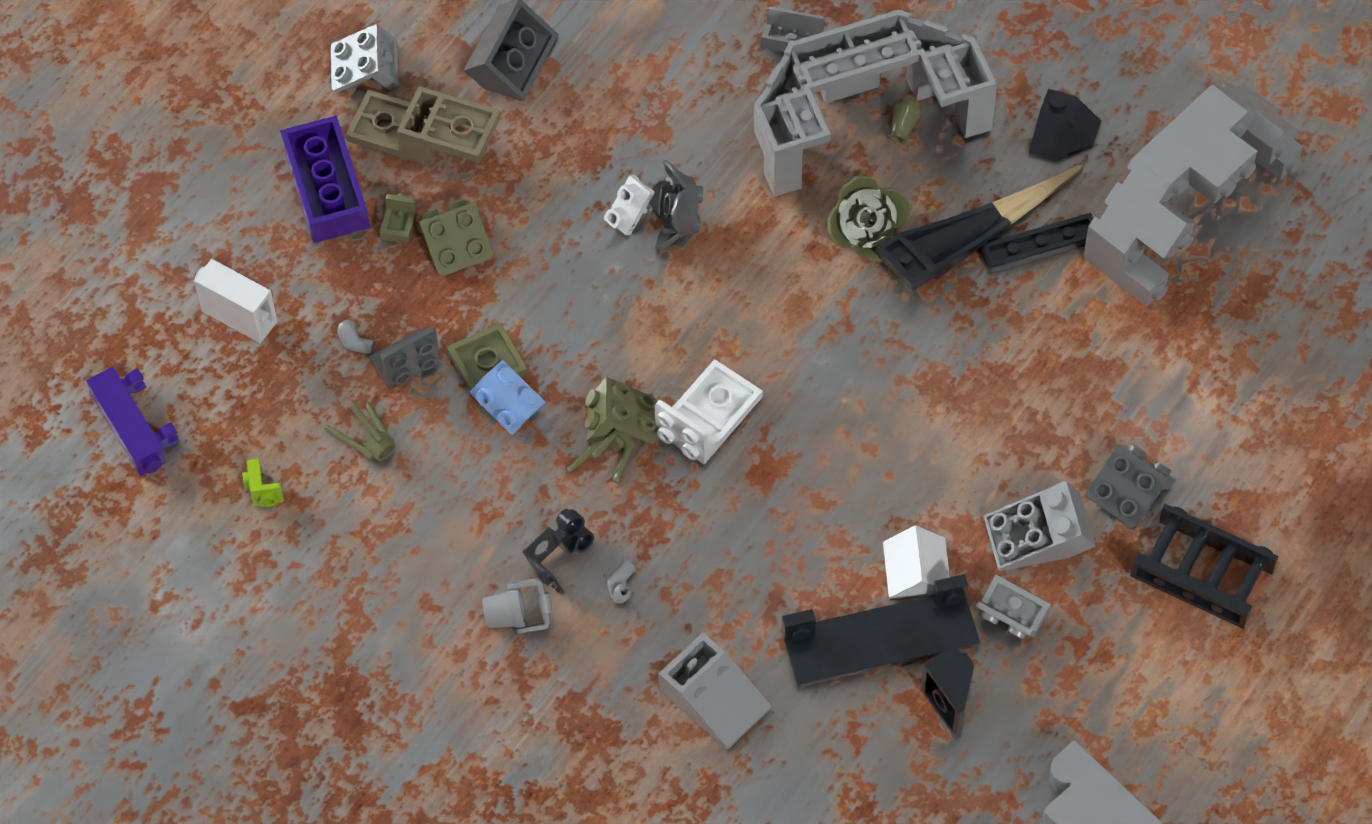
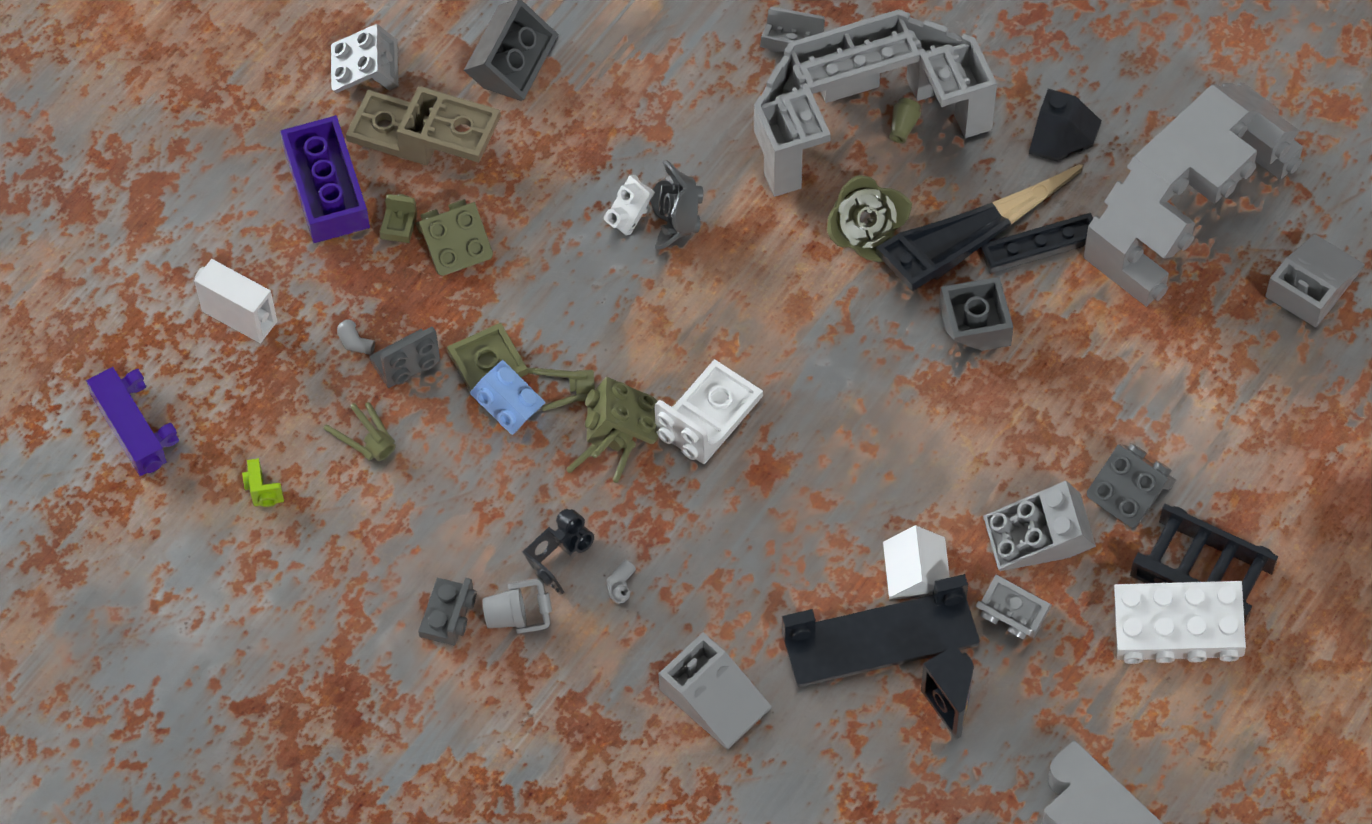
none -> dark grey bracket [418,577,477,646]
none -> olive plant [527,367,595,411]
none -> dark grey slope [939,277,1014,351]
none -> white bracket [1114,581,1246,664]
none -> light grey slope [1265,234,1365,328]

